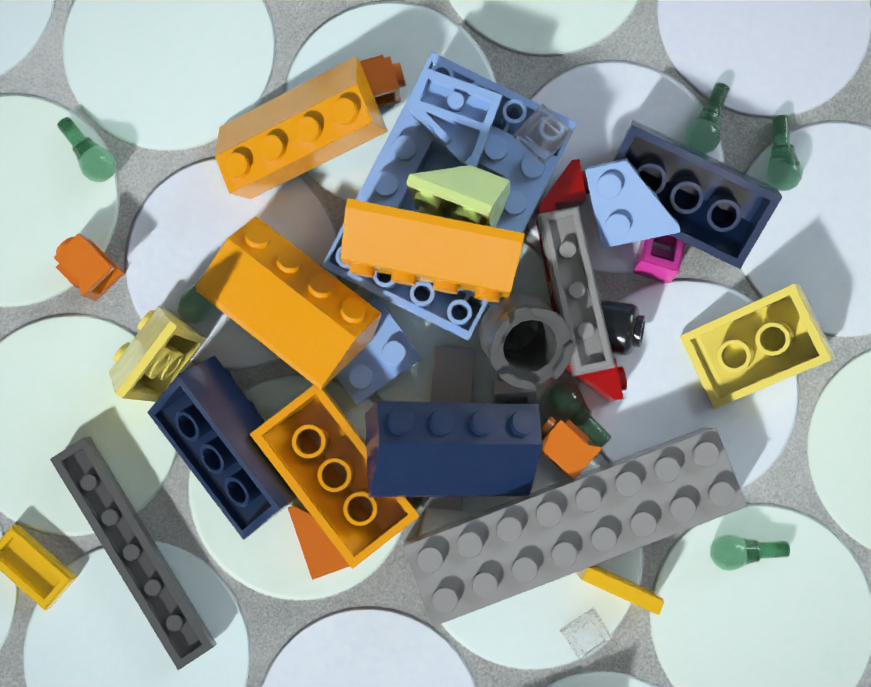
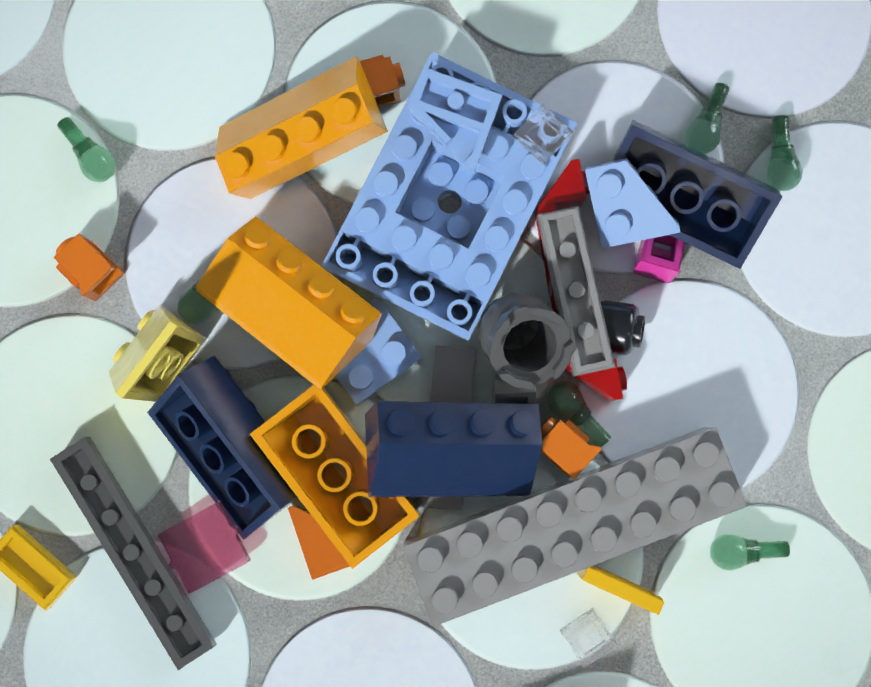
light orange slope [340,198,525,302] -> none
yellowish green slope [406,165,510,228] -> none
light yellow slope [680,284,835,409] -> none
none -> clear pink piece [158,501,251,595]

